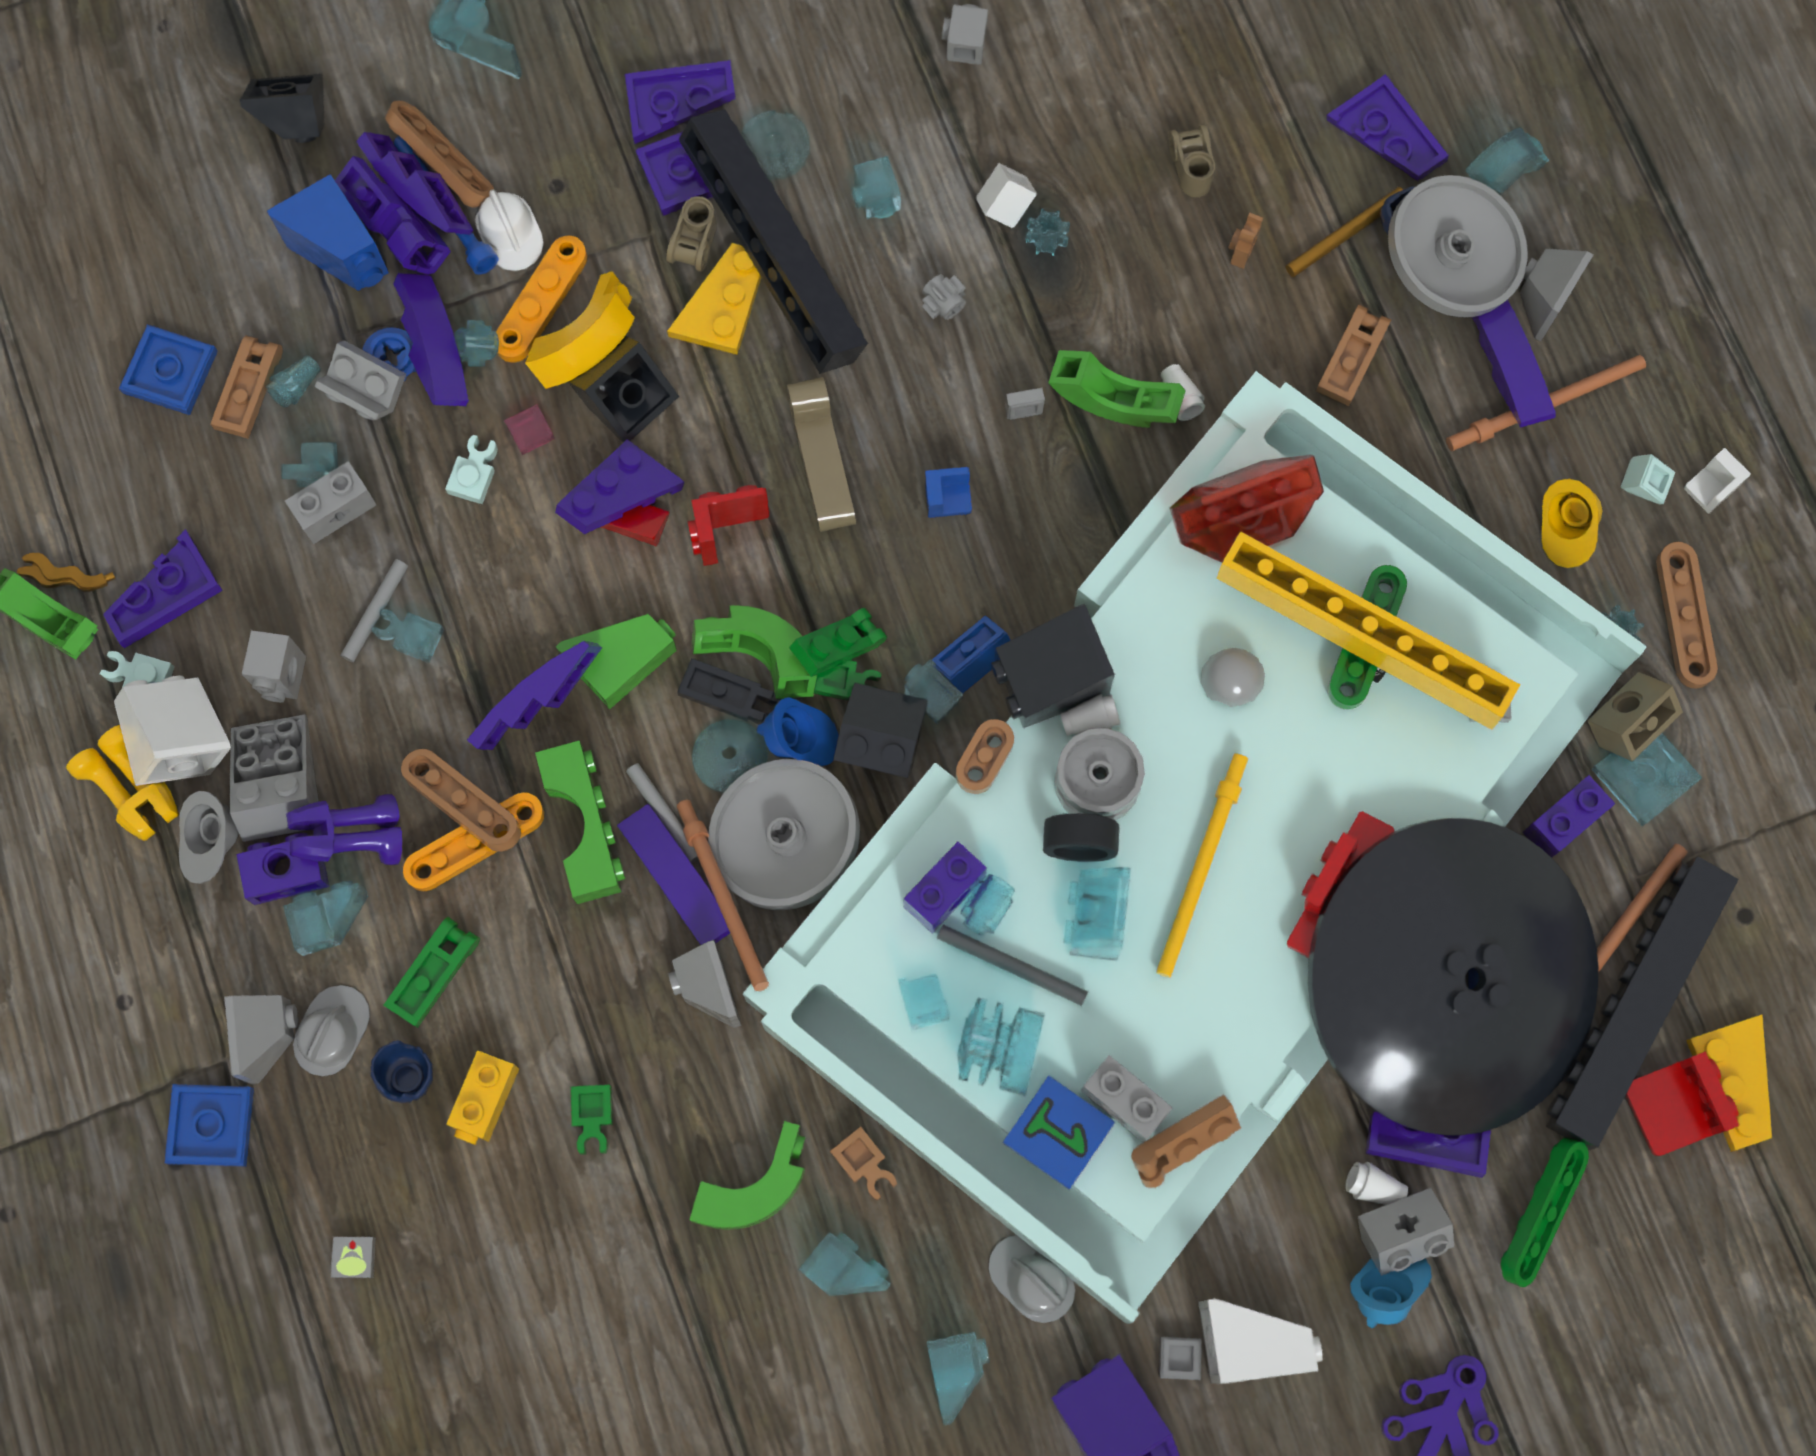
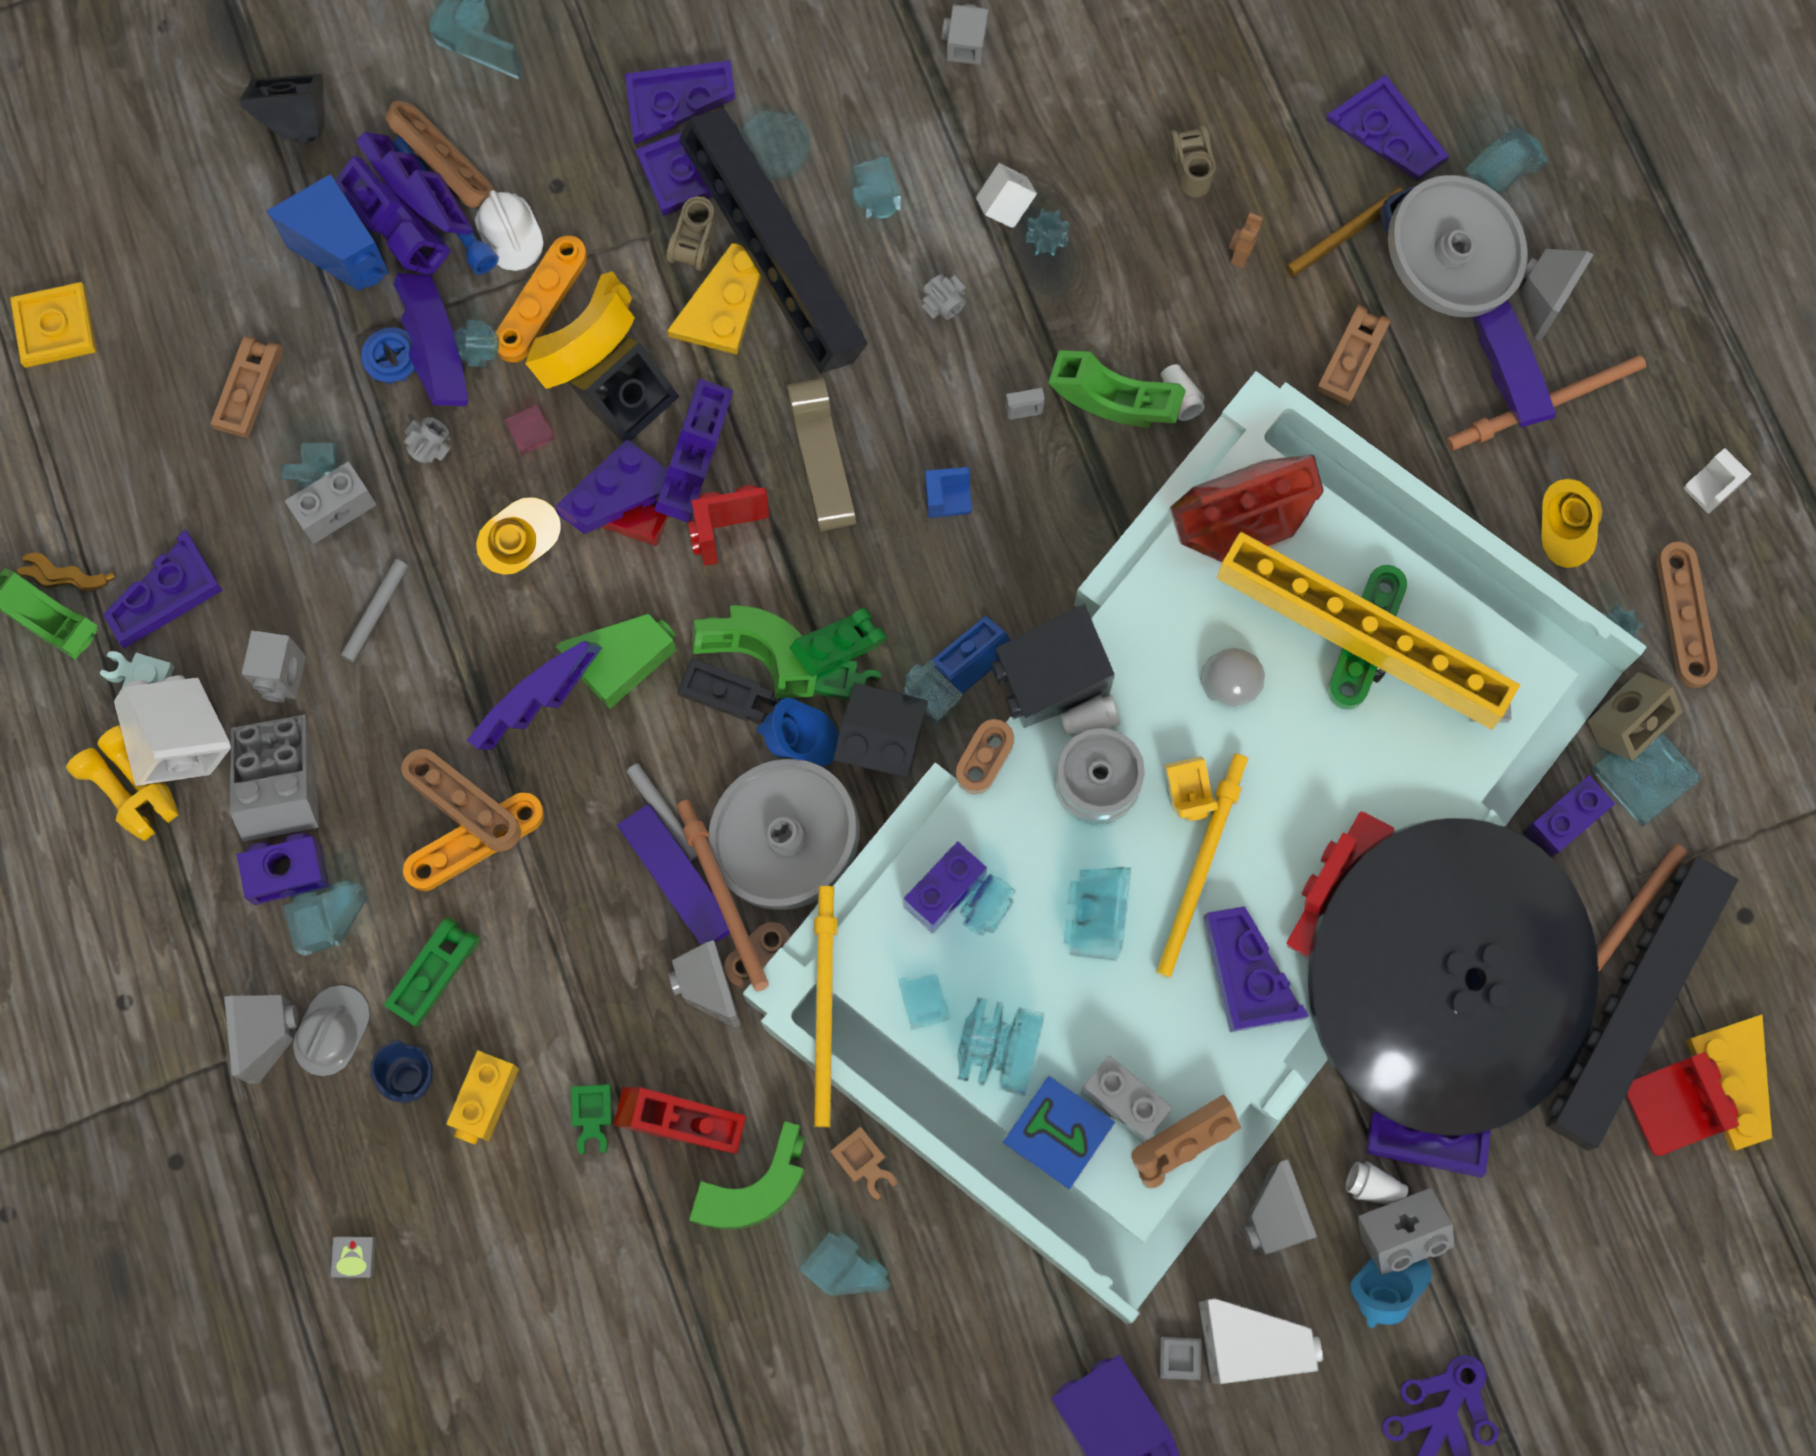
blue tile [119,324,218,415] -> none
blue tile [164,1084,254,1167] -> none
light grey piece [179,791,239,884] -> none
clear light blue cone [266,355,321,408] -> none
dark purple piece [286,794,402,865] -> none
light grey bracket [315,340,406,420] -> none
clear light blue plate [371,609,444,663] -> none
light aqua plate [445,435,497,504] -> none
bright green arch [535,740,625,904] -> none
clear light blue dish [692,719,768,793] -> none
clear light blue slope [926,1332,990,1425] -> none
dark grey bar [937,924,1088,1006] -> none
light grey piece [988,1235,1075,1323] -> none
black tyre [1043,813,1119,862] -> none
green plate [1500,1137,1589,1287] -> none
light aqua slope [1621,454,1676,505] -> none
none -> yellow tile [10,282,97,368]
none -> light grey gear [404,417,451,463]
none -> yellow piece [476,497,561,575]
none -> red slope [613,1087,746,1154]
none -> dark purple slope [654,378,733,523]
none -> medium nougat plate [724,922,791,989]
none -> yellow bar [814,886,838,1127]
none -> yellow bracket [1164,756,1218,821]
none -> dark purple wing [1203,907,1310,1033]
none -> light grey slope [1244,1159,1317,1256]

